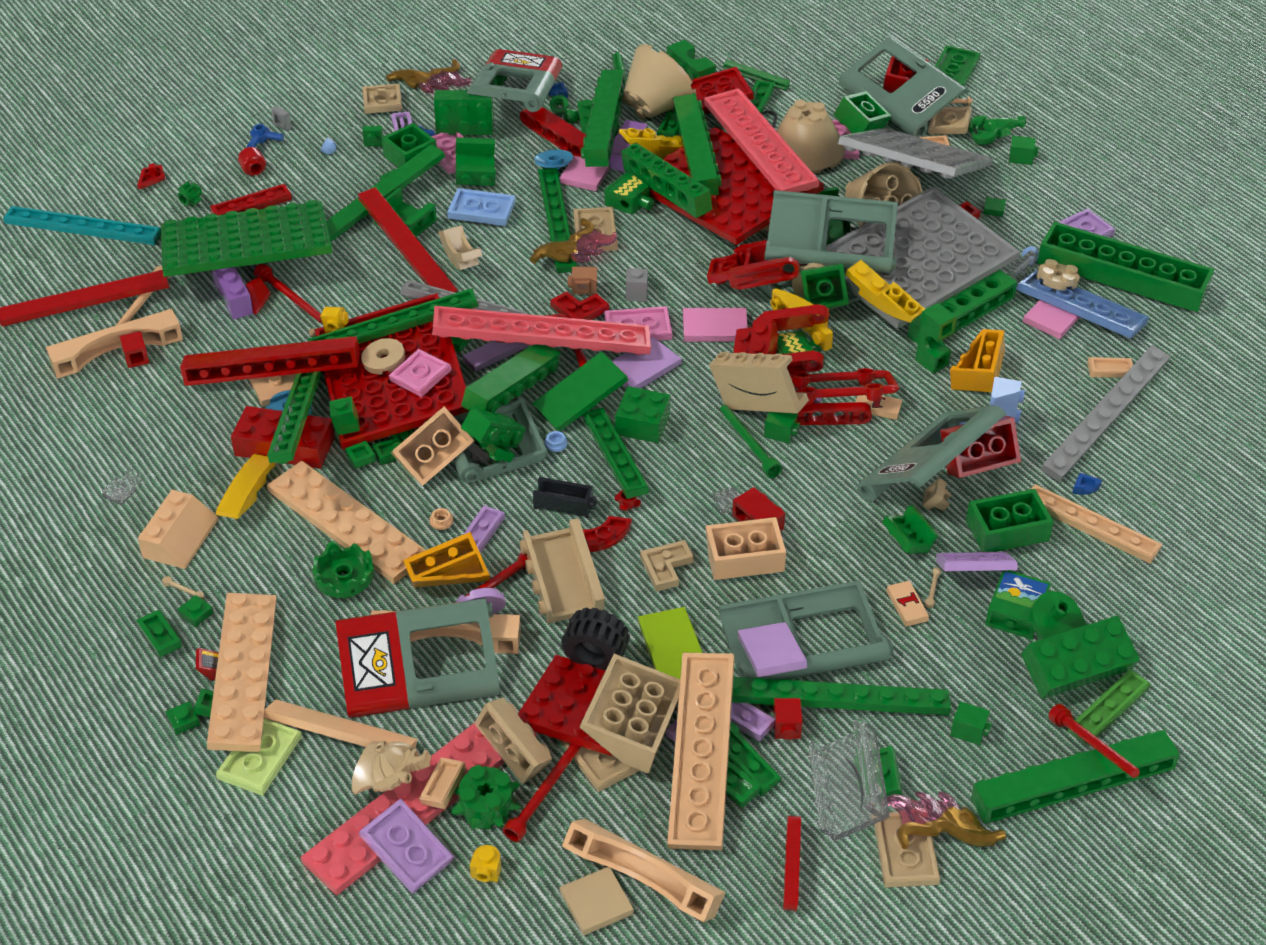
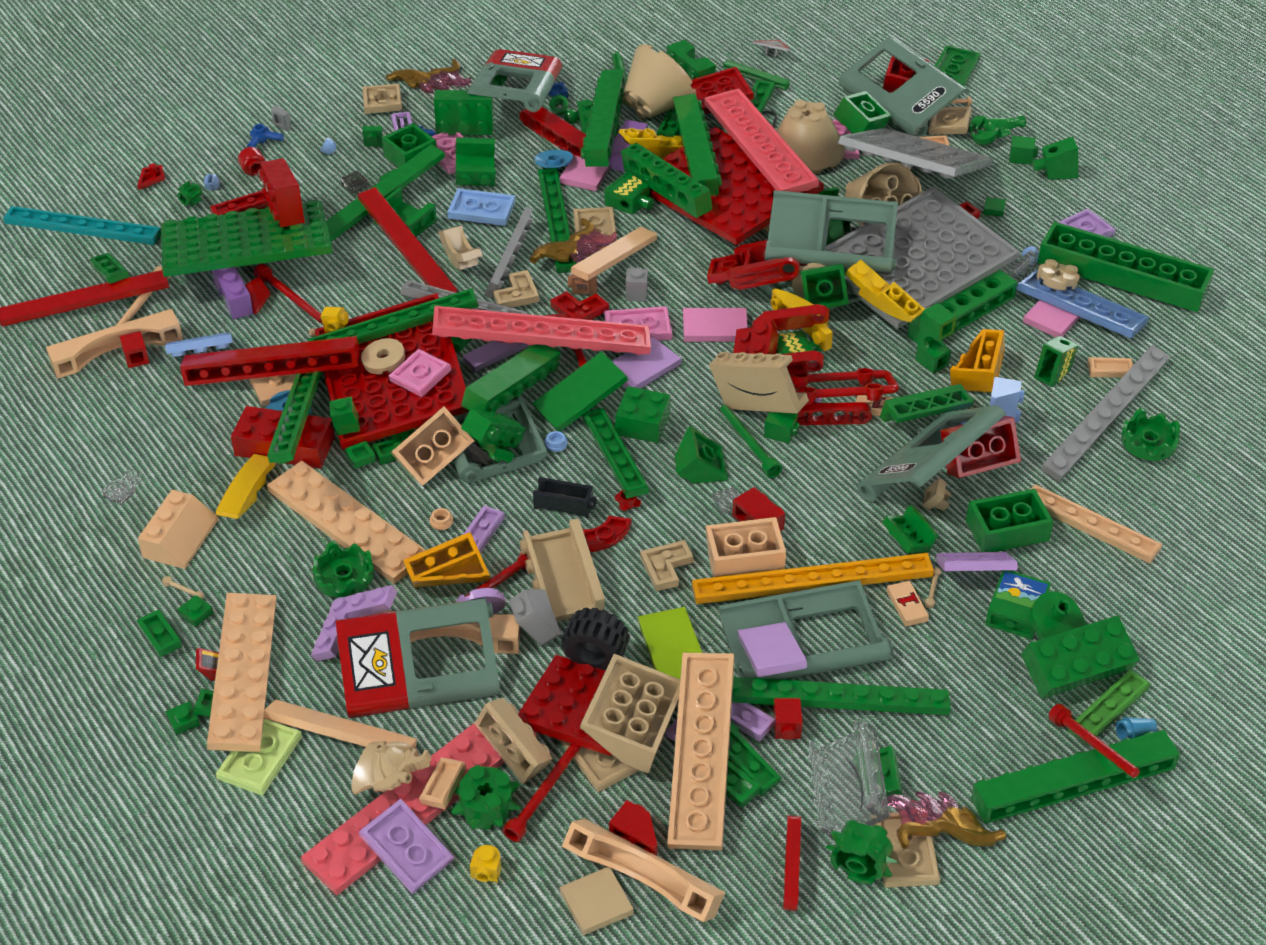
green brick [950,701,992,745] -> none
blue tile [1072,473,1102,495] -> none
none -> green tile [89,253,129,284]
none -> light blue plate [165,332,233,357]
none -> light blue hinge [204,174,220,190]
none -> red brick [258,158,305,227]
none -> lavender plate [311,585,397,661]
none -> clear smoke plate [341,171,369,193]
none -> light grey plate [484,207,533,299]
none -> tan plate [493,270,539,308]
none -> light grey slope [509,589,561,645]
none -> light nougat tile [571,227,657,281]
none -> red slope [609,800,657,856]
none -> green slope [674,426,728,483]
none -> light orange plate [692,553,934,604]
none -> light grey piece [752,40,791,56]
none -> green brick [826,820,898,884]
none -> green fence [880,384,974,423]
none -> green torso [1032,137,1079,180]
none -> green torso [1034,336,1078,387]
none -> dark azure cone [1116,717,1157,741]
none -> green plate [1121,408,1180,461]

